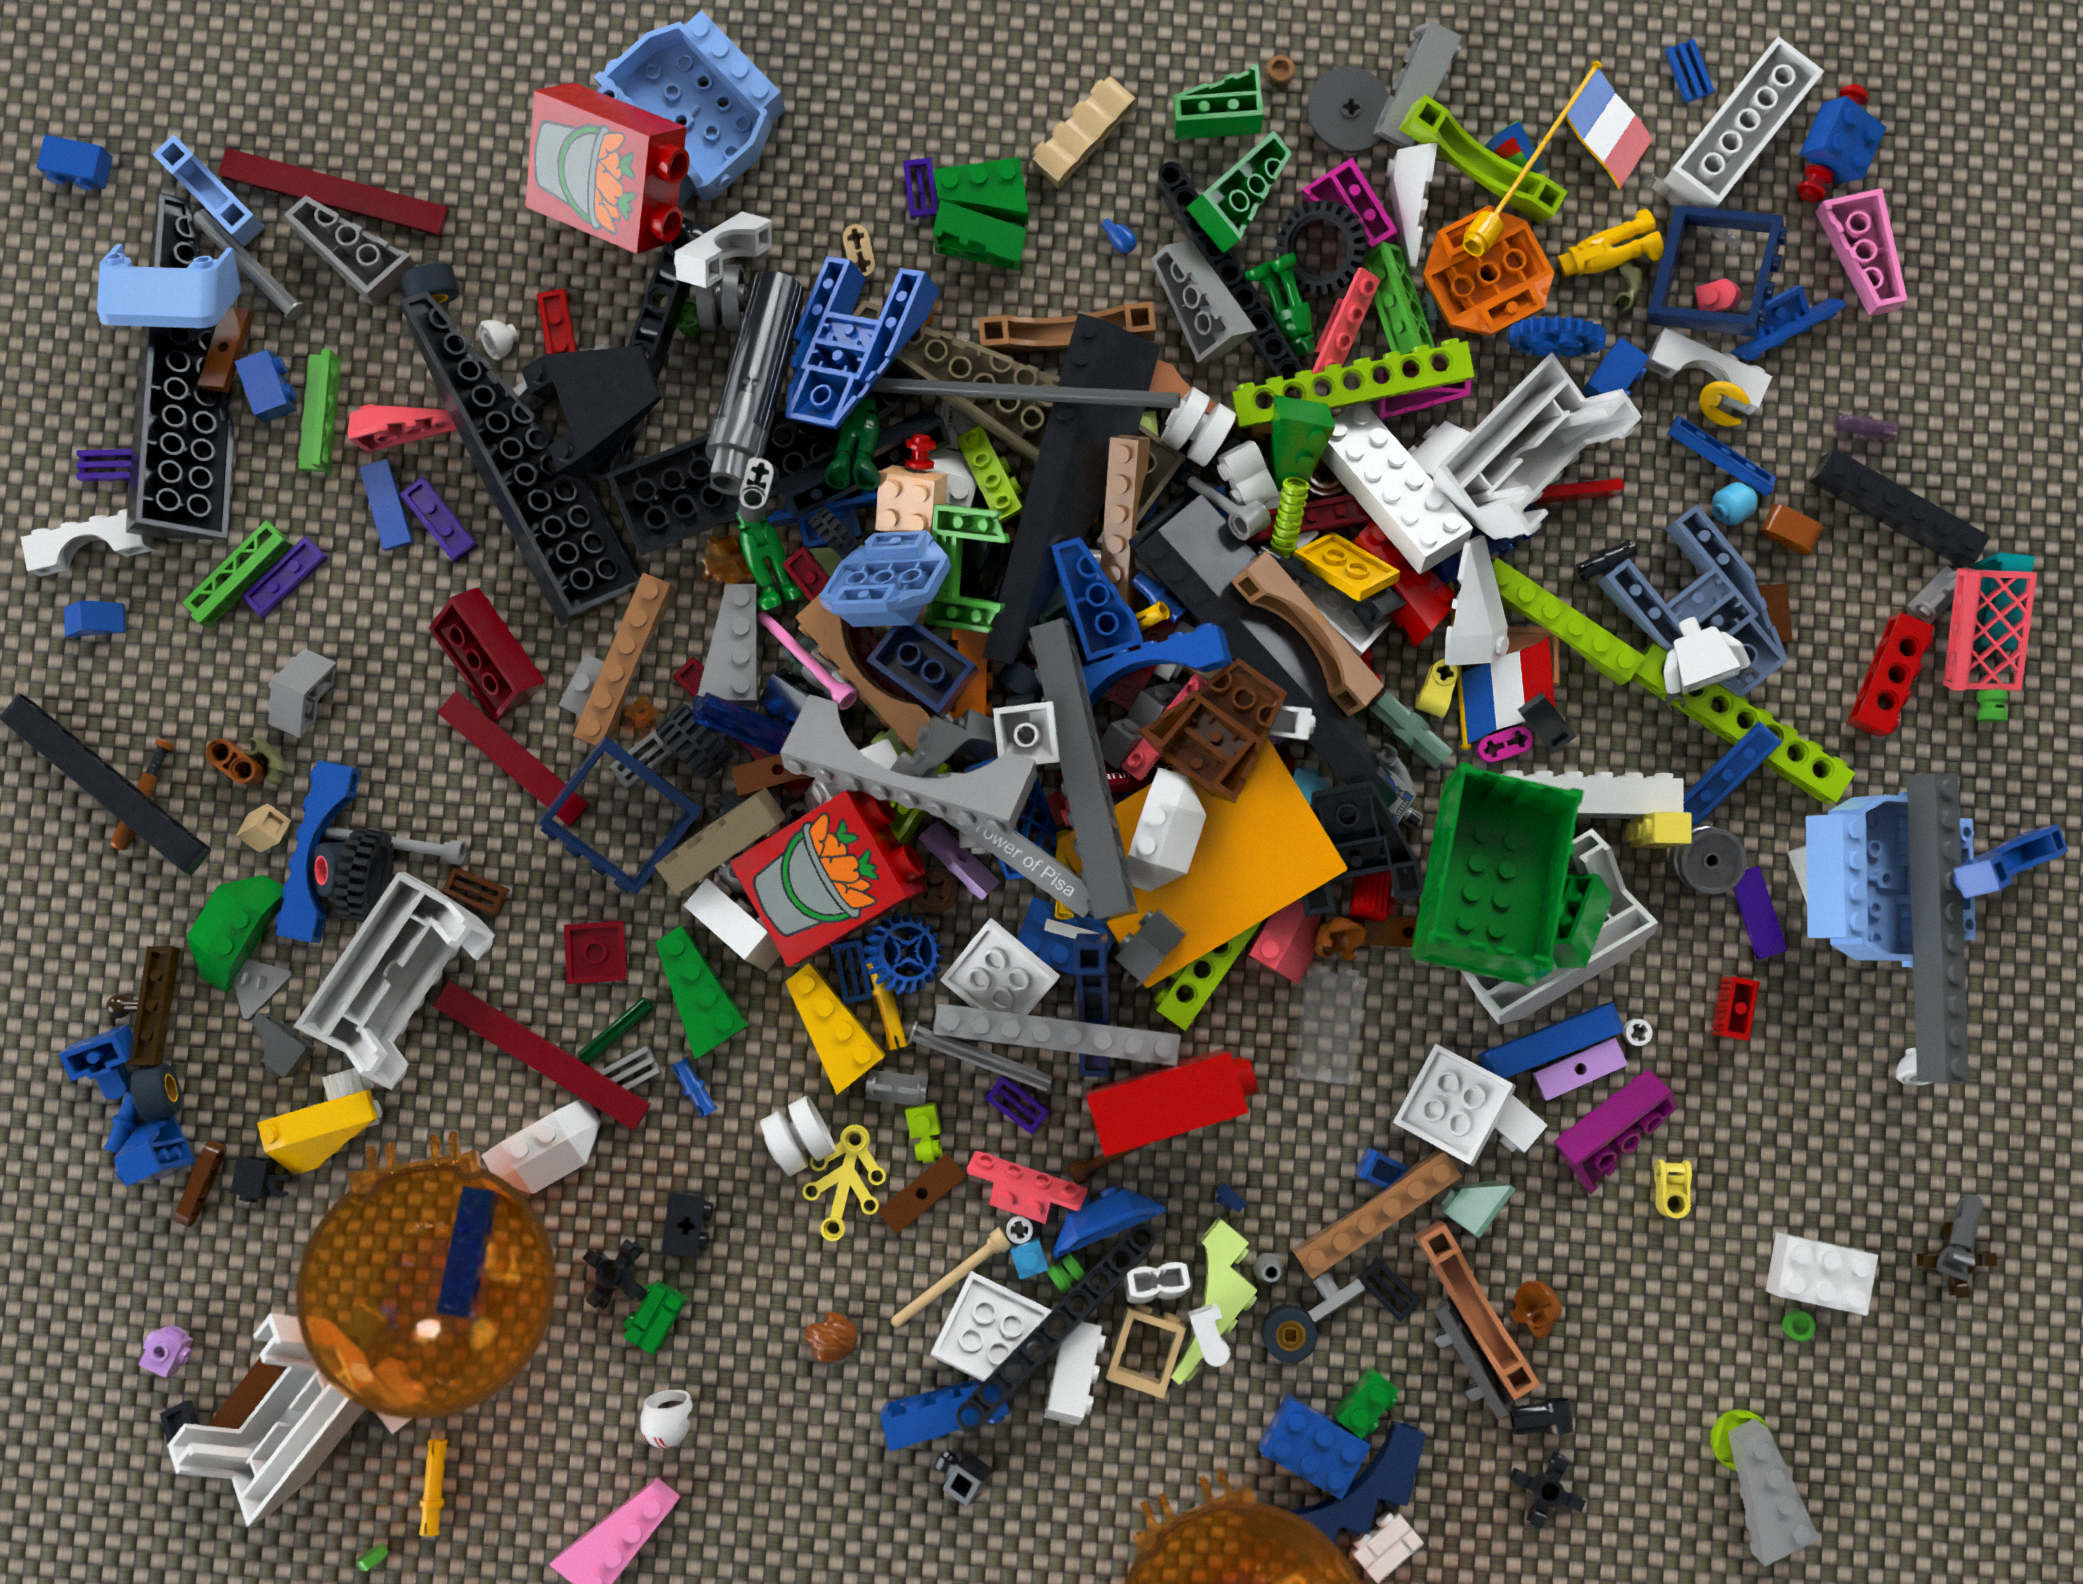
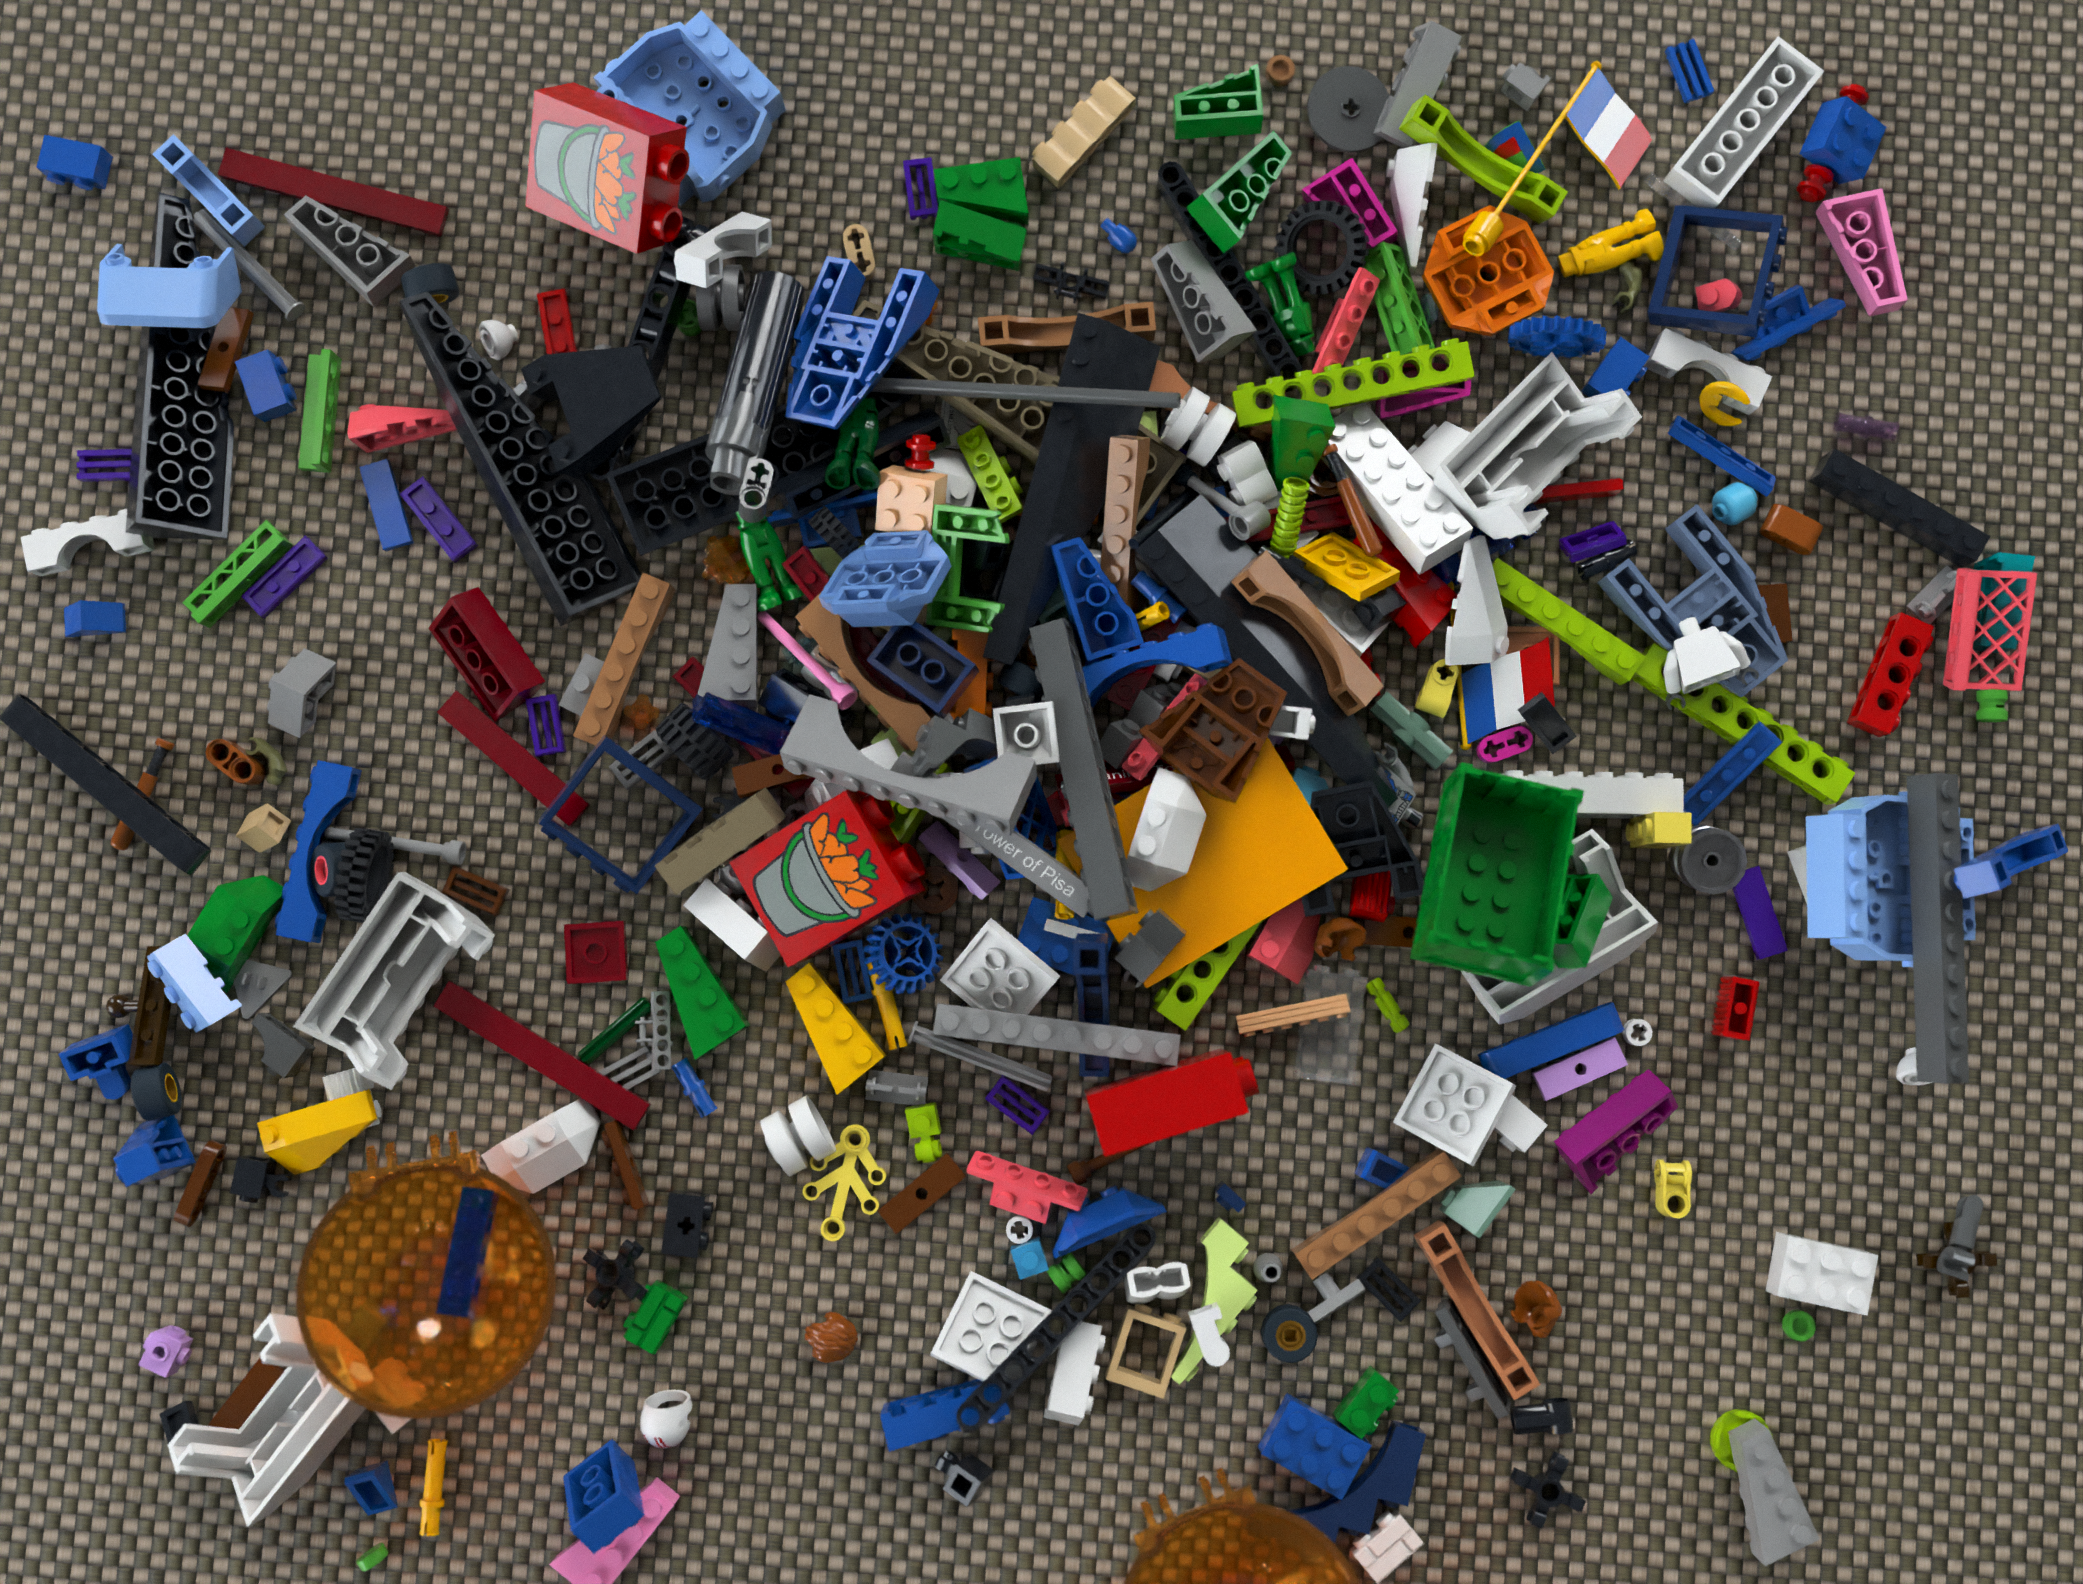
blue pin [104,1090,138,1153] -> none
tan piece [891,1226,1014,1327] -> none
none -> light blue wedge [147,934,242,1032]
none -> blue slope [344,1460,398,1516]
none -> dark purple tile [526,694,567,758]
none -> blue brick [563,1439,645,1554]
none -> reddish brown tile [602,1120,649,1210]
none -> light grey piece [635,991,673,1070]
none -> black piece [1033,262,1110,304]
none -> light nougat piece [1236,994,1351,1037]
none -> dark orange piece [1321,444,1382,557]
none -> lime axle [1365,977,1409,1033]
none -> light grey brick [1500,62,1551,112]
none -> dark purple tile [1559,521,1627,563]

